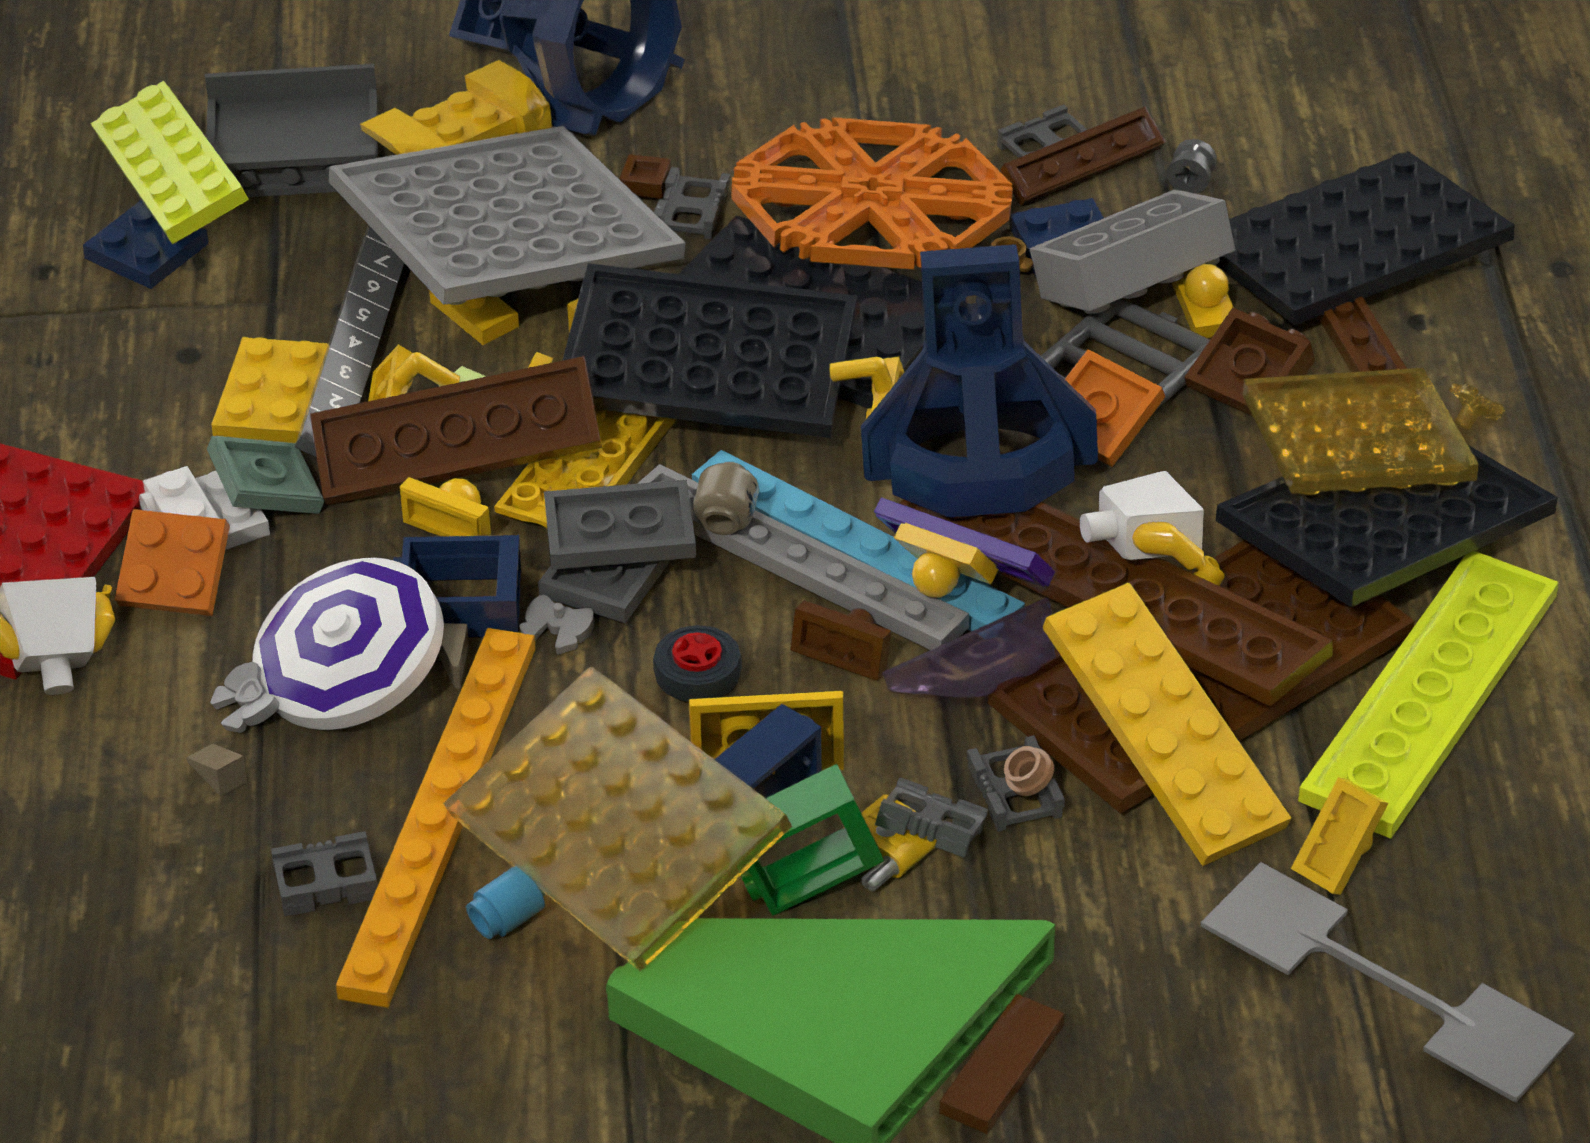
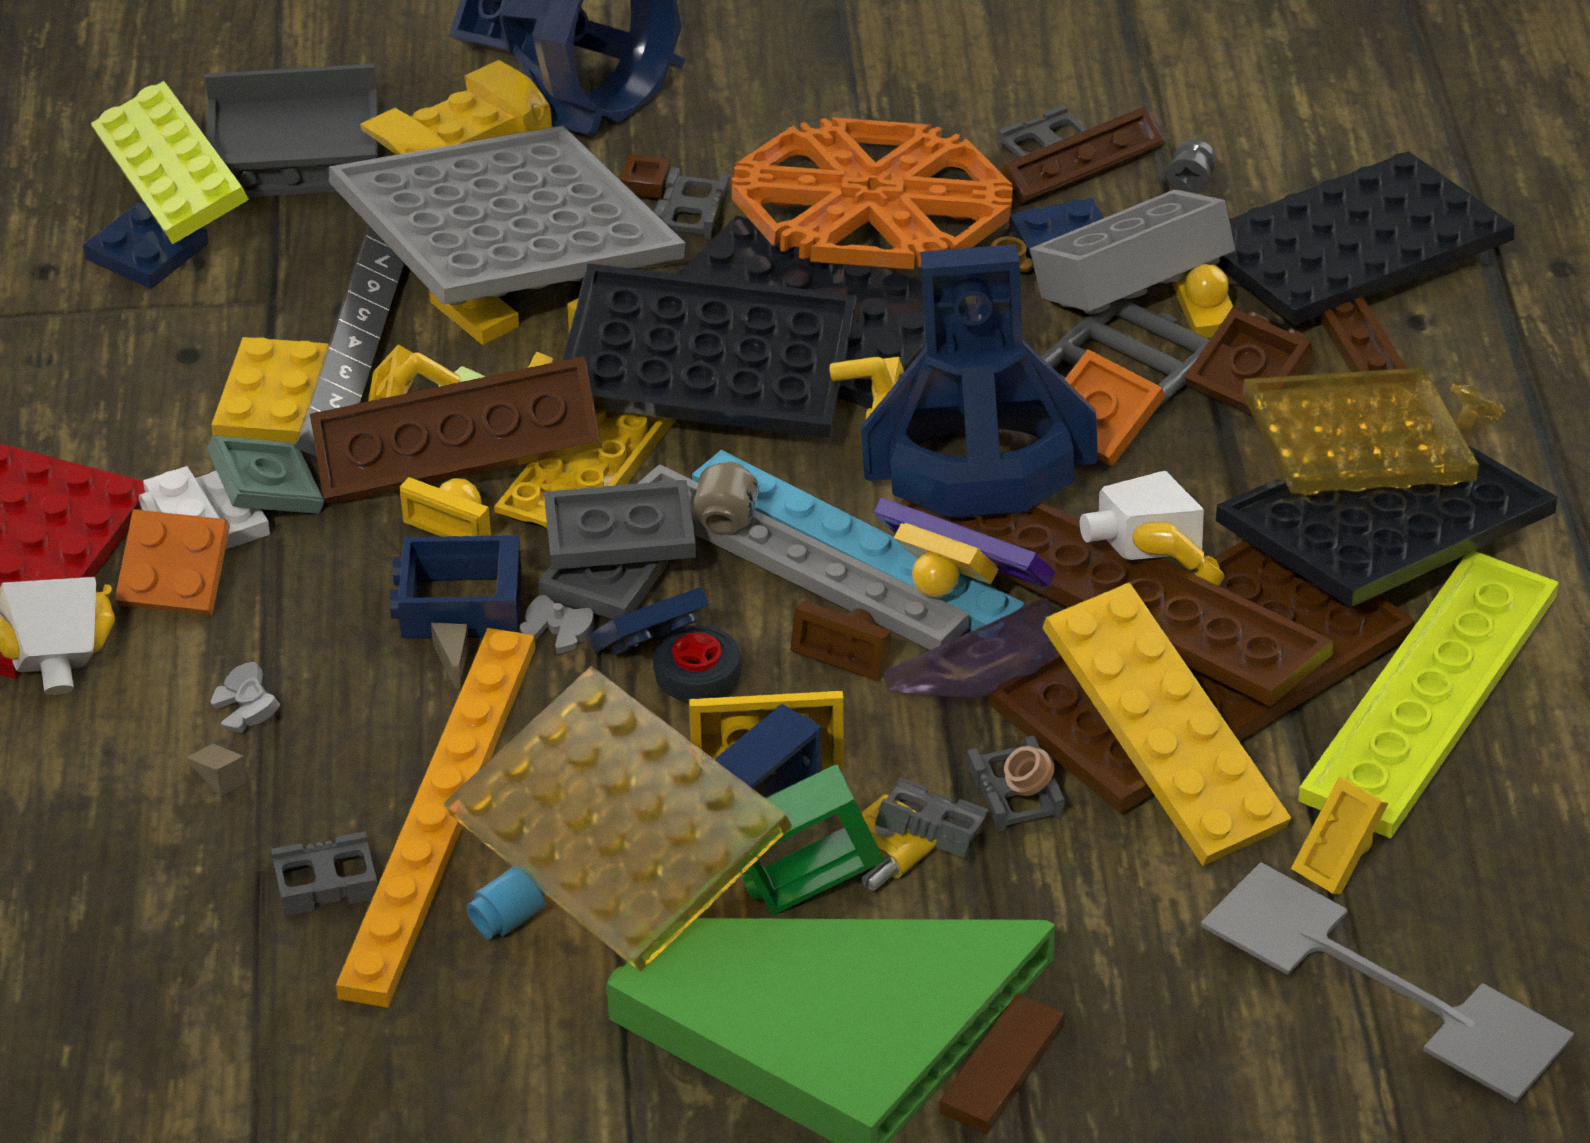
dish [252,558,444,730] -> none
none -> dark blue plate [588,586,709,656]

